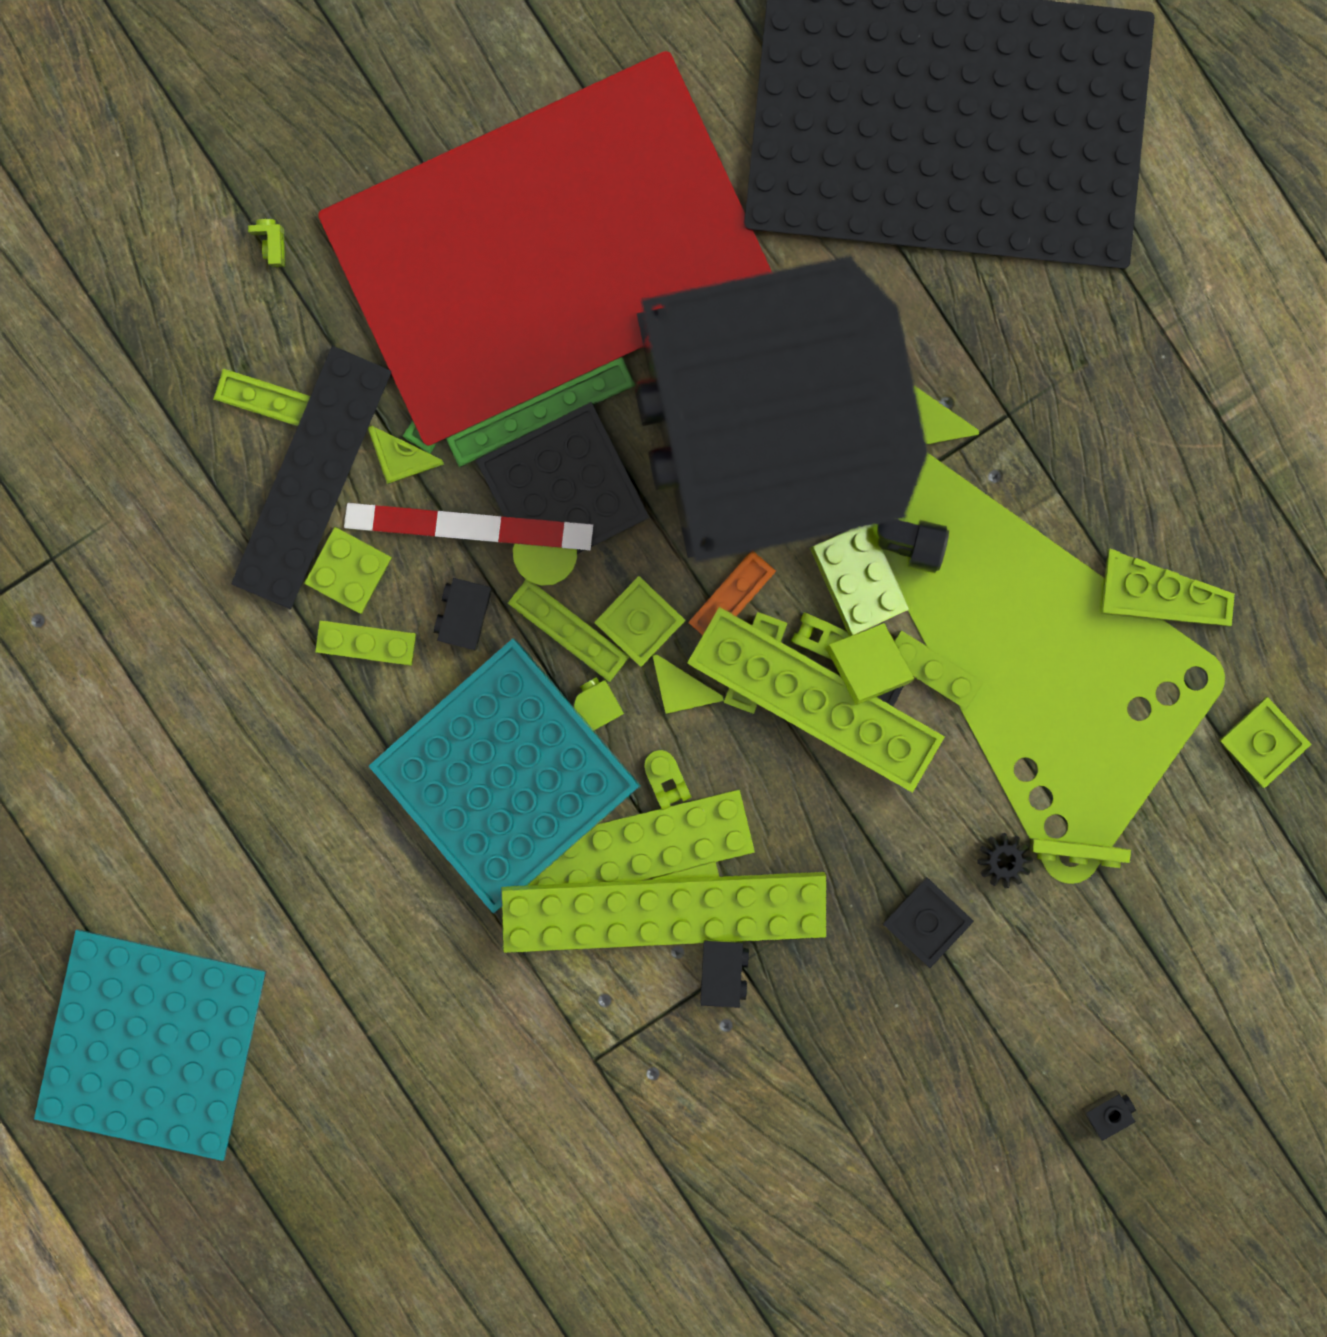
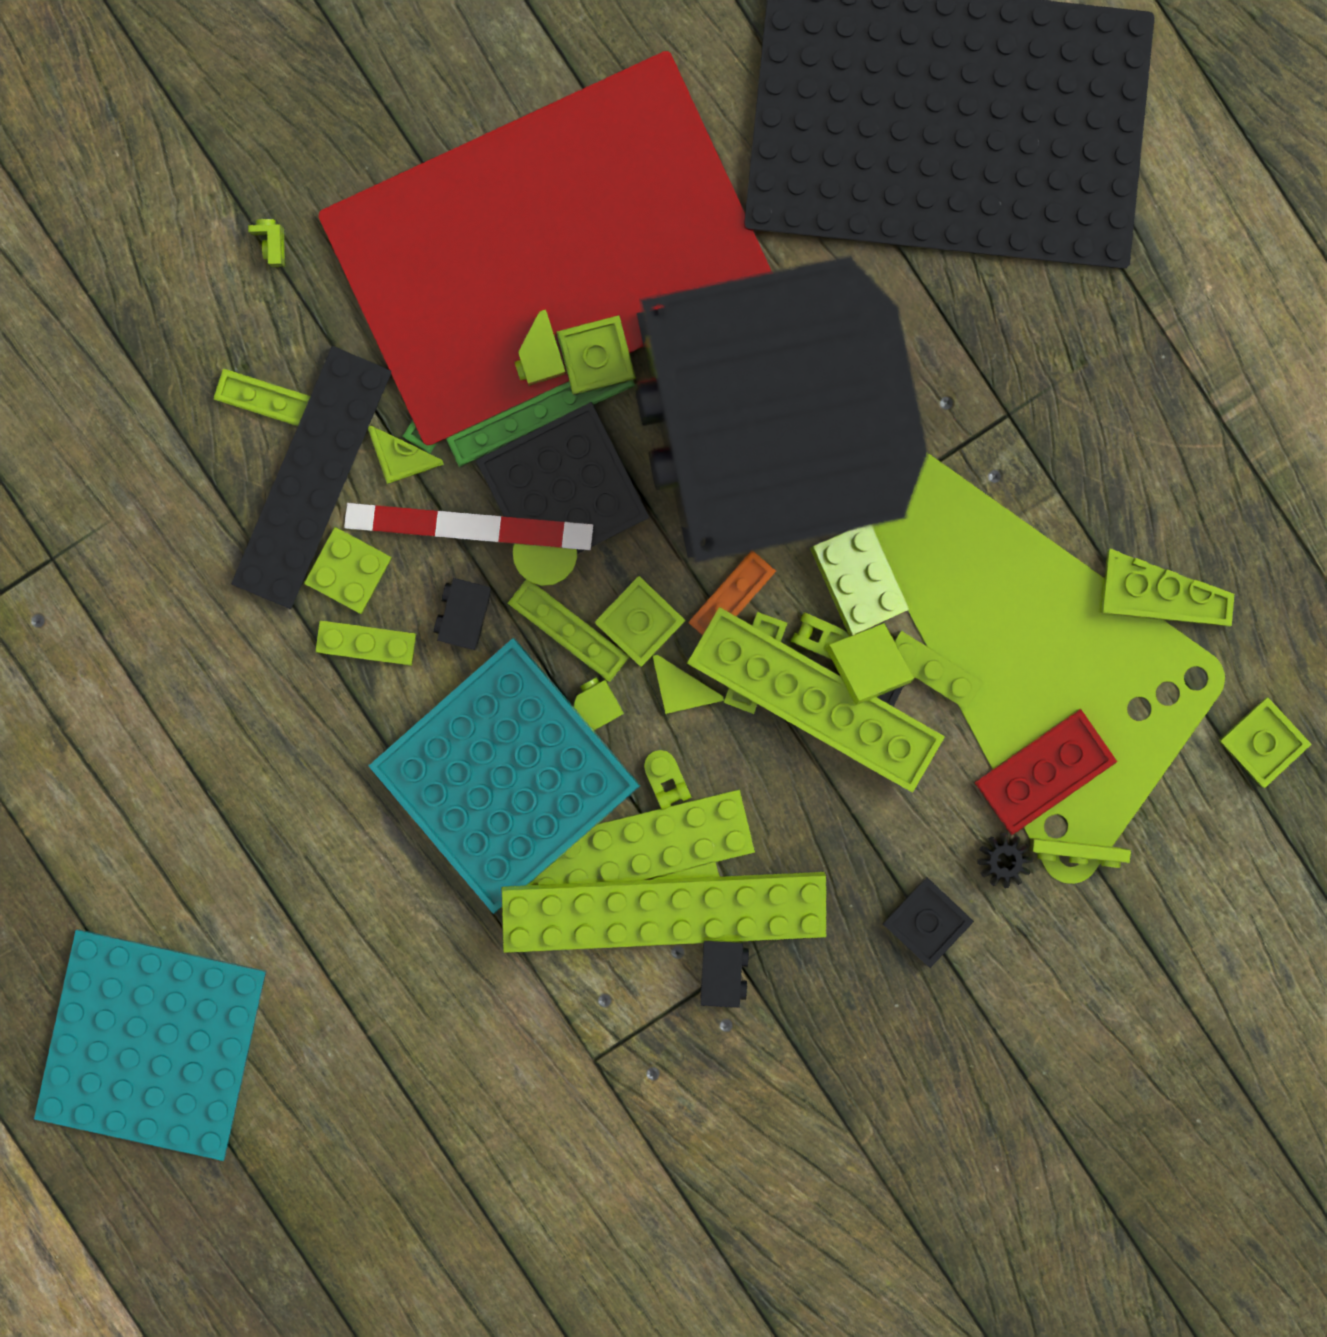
black piece [877,520,949,573] -> none
lime tile [915,386,979,445] -> none
black brick [1082,1090,1136,1141] -> none
none -> lime slope [515,309,566,386]
none -> lime tile [557,315,636,395]
none -> red tile [974,709,1118,836]

